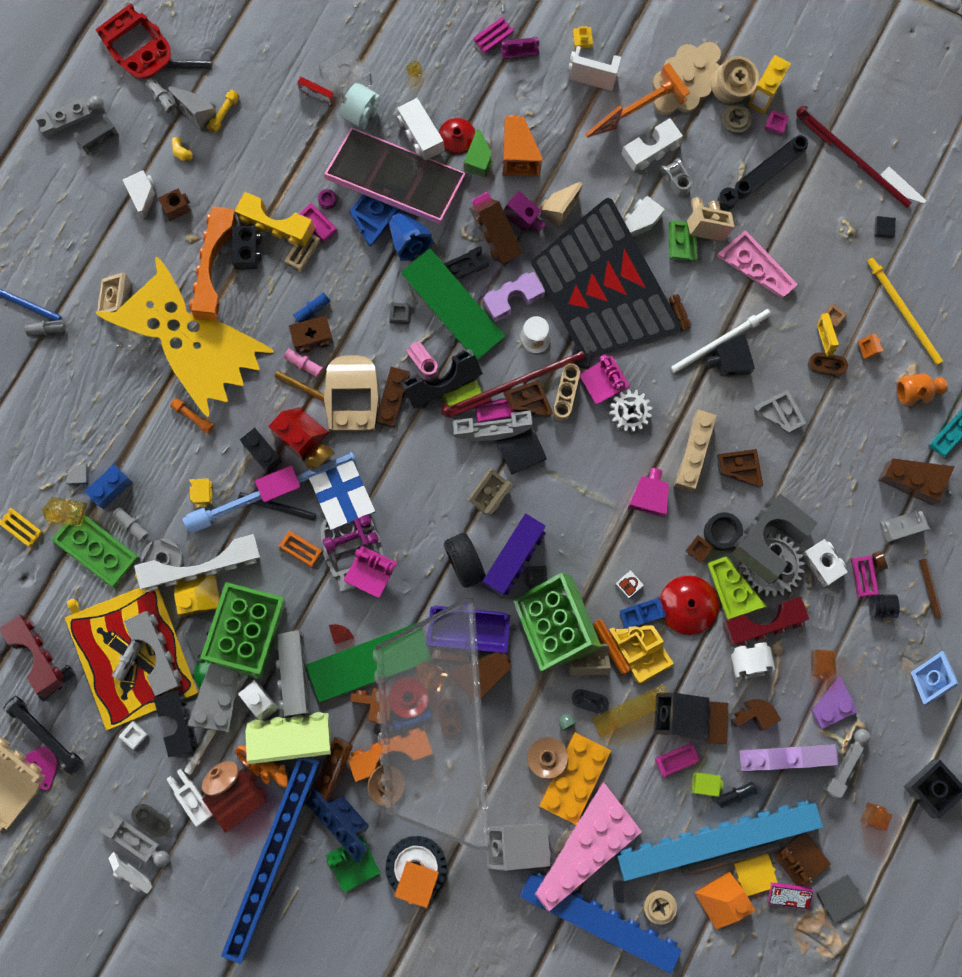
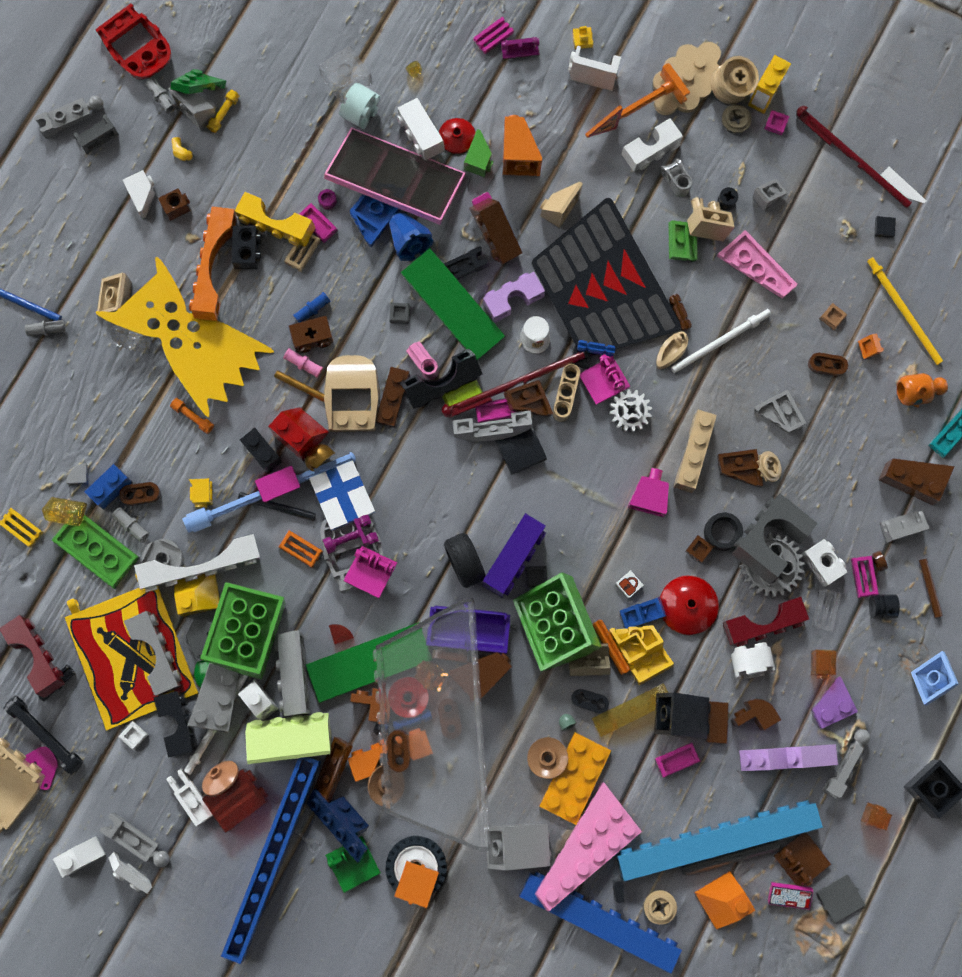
light grey pin [112,640,143,681] -> none
clear smoke plate [131,804,171,837] -> none
black bar [164,60,212,68] -> none
orange animal [235,745,288,788] -> none
tile [297,77,335,106] -> none
dark tan bracket [467,468,513,515] -> none
magenta torso [503,190,546,233] -> none
white slope [623,196,665,237] -> none
lime brick [691,772,723,796] -> none
black torso [706,334,755,376] -> none
lime wing [708,556,767,620] -> none
black axle [716,782,757,808] -> none
black piece [734,135,808,199] -> none
yellow piece [734,853,778,896] -> none
yellow tile [817,313,839,356] -> none
none -> white slope [53,836,106,878]
none -> reddish brown plate [119,482,161,506]
none -> green wing [170,69,226,94]
none -> reddish brown plate [387,729,410,772]
none -> blue axle [577,340,615,357]
none -> tan arm [656,331,688,370]
none -> light grey slope [753,179,788,211]
none -> tan gear [757,451,782,483]

